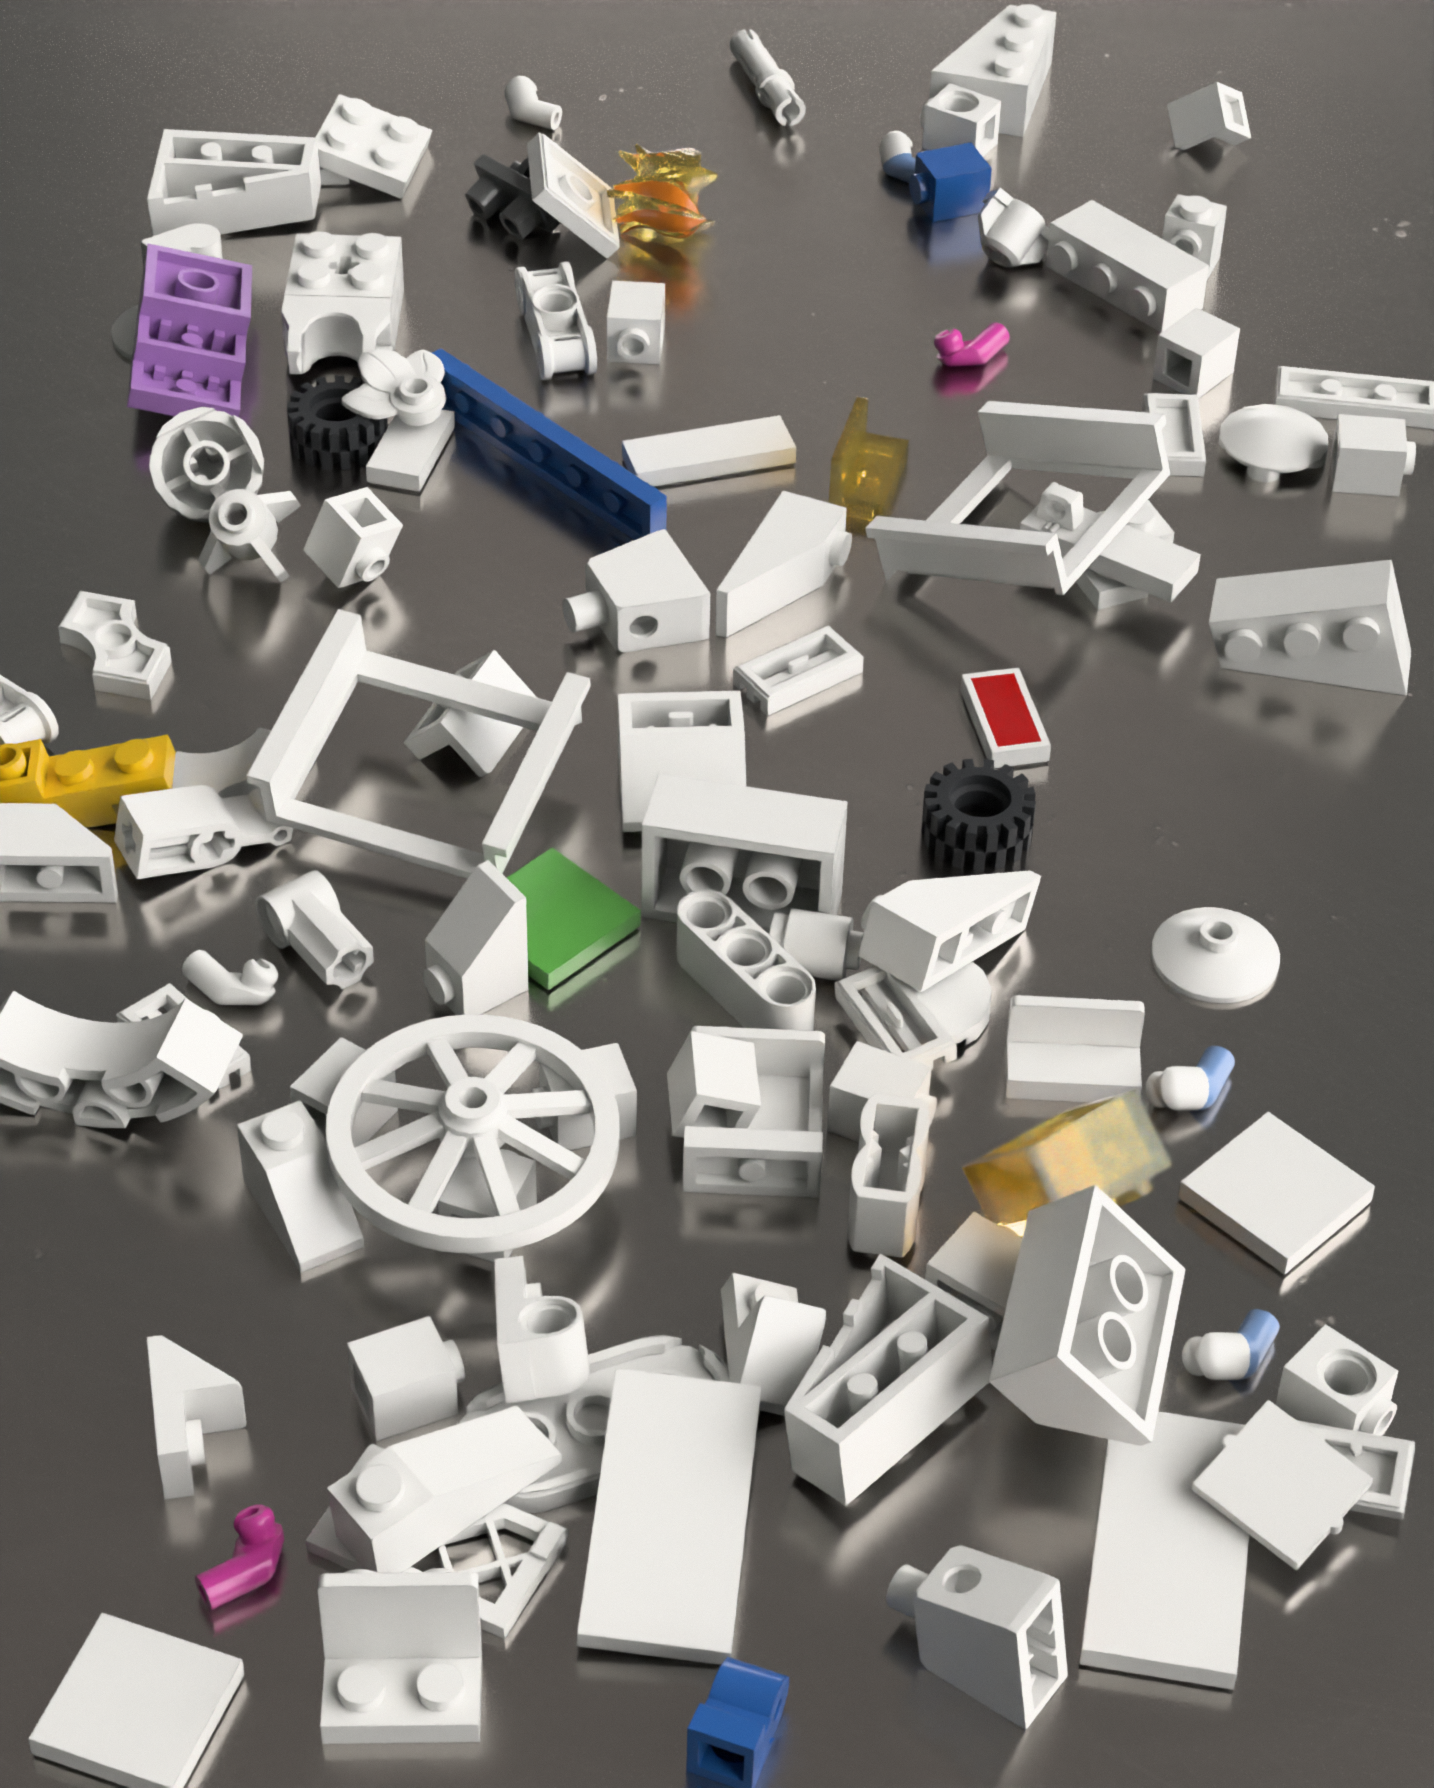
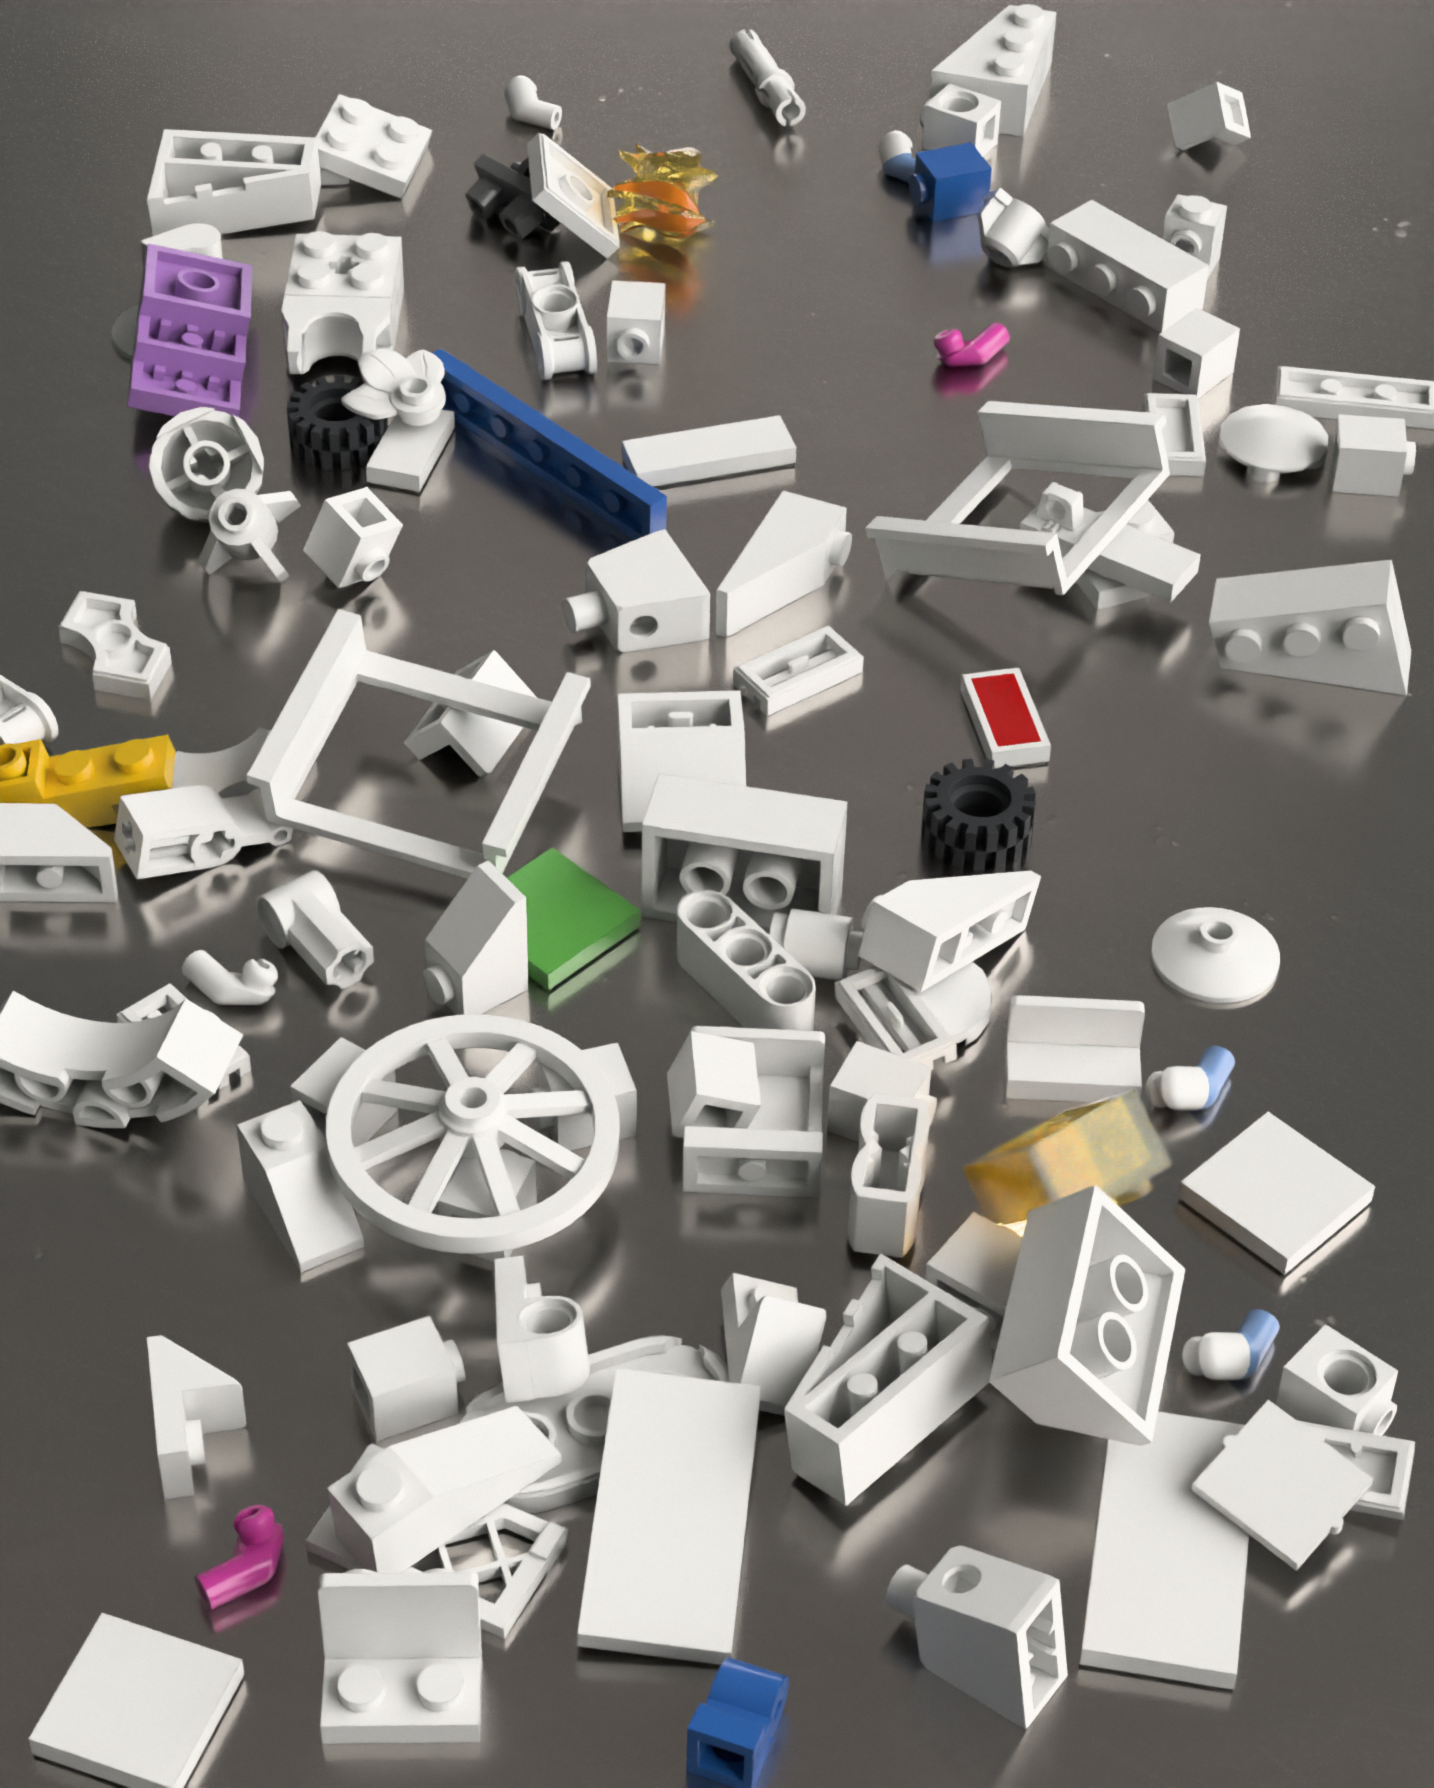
clear yellow panel [829,397,909,521] -> none

